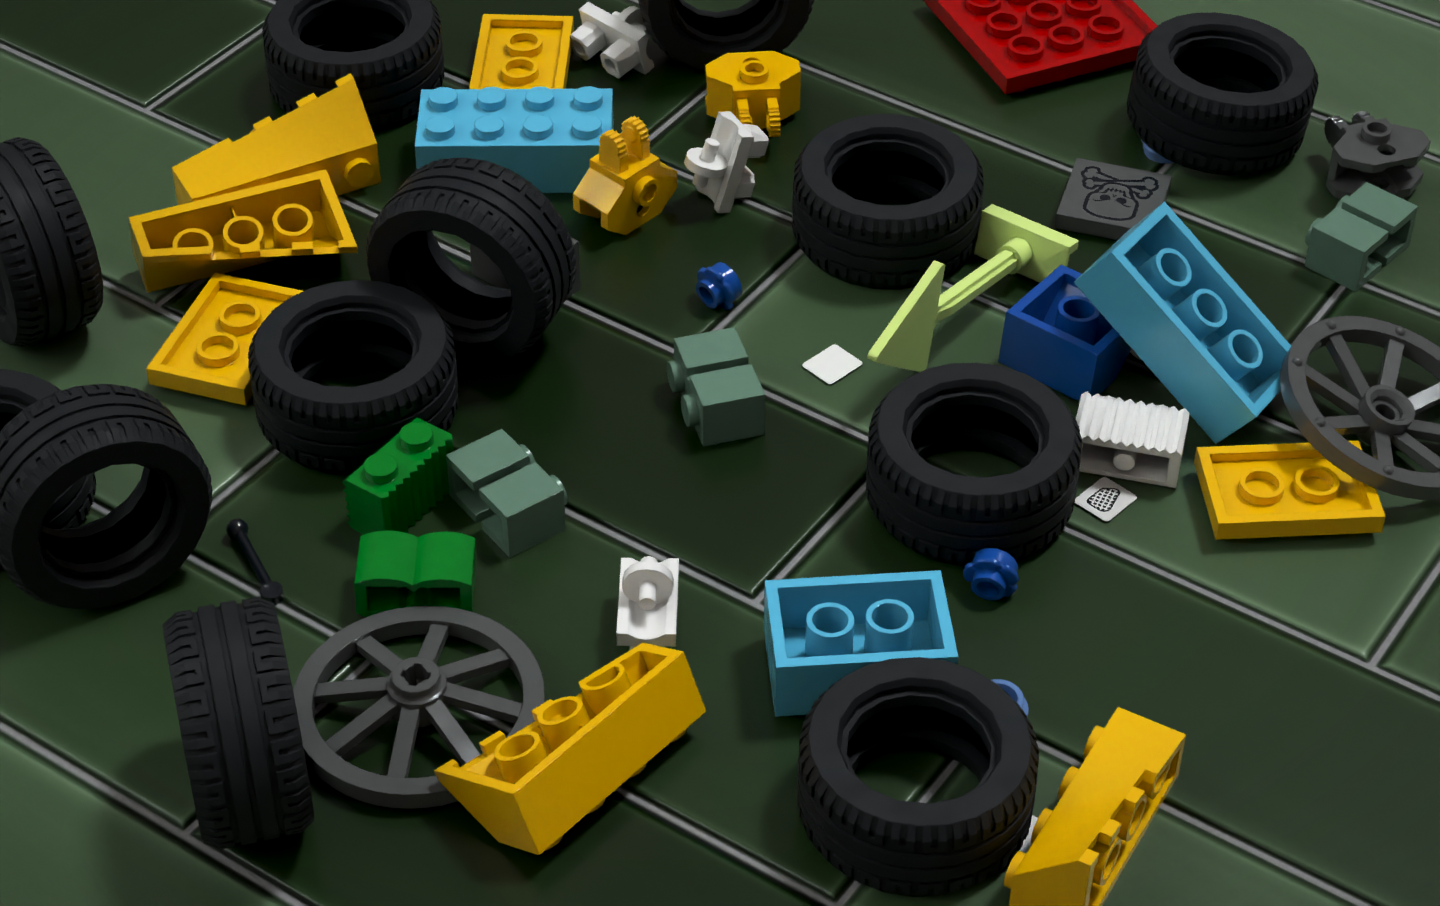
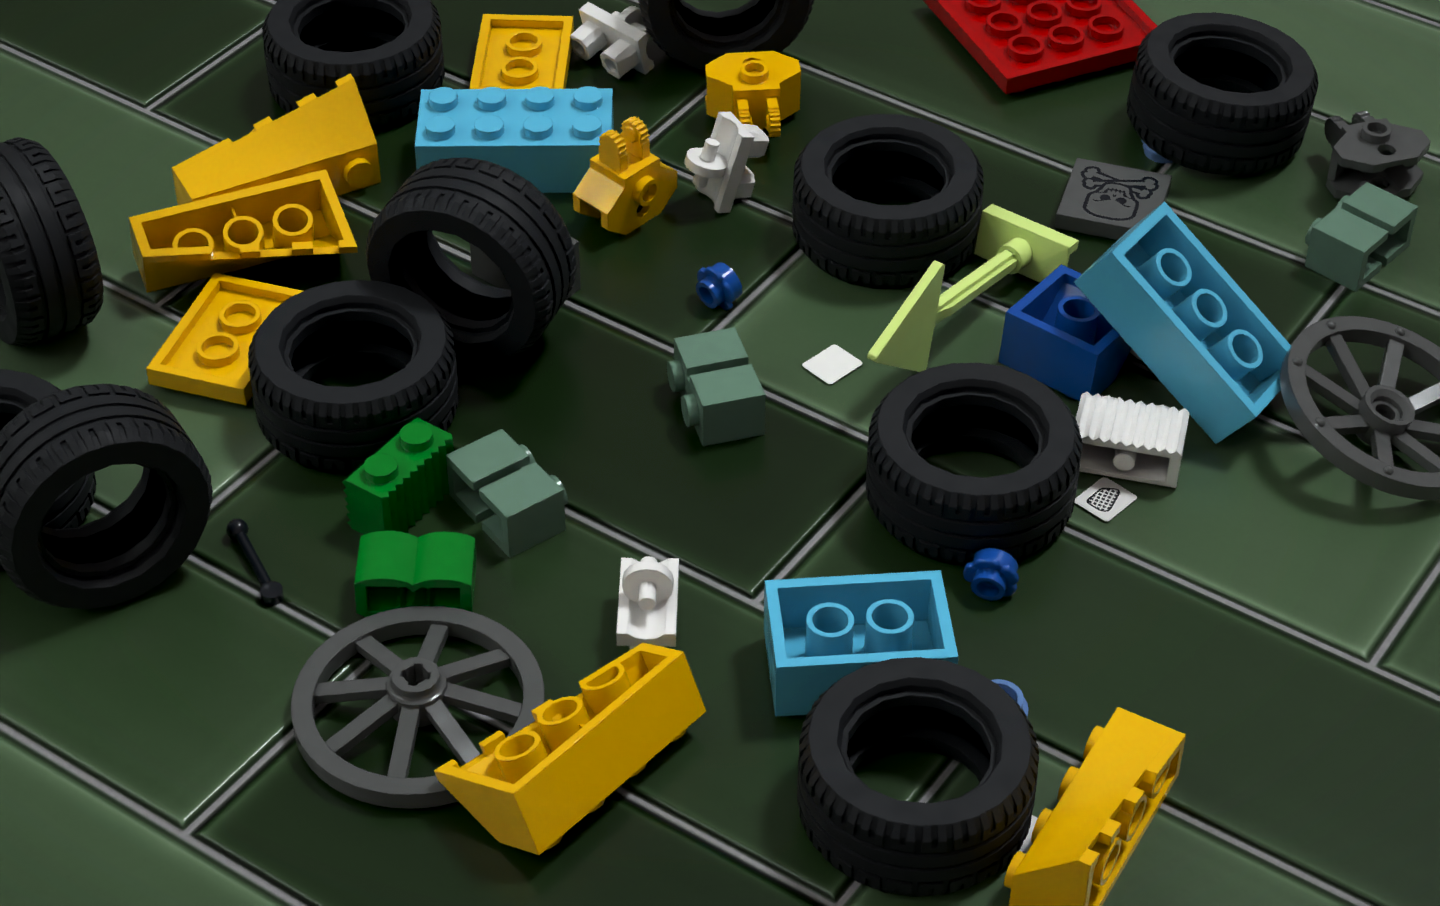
black tyre [162,597,314,850] -> none
yellow plate [1194,440,1386,540] -> none

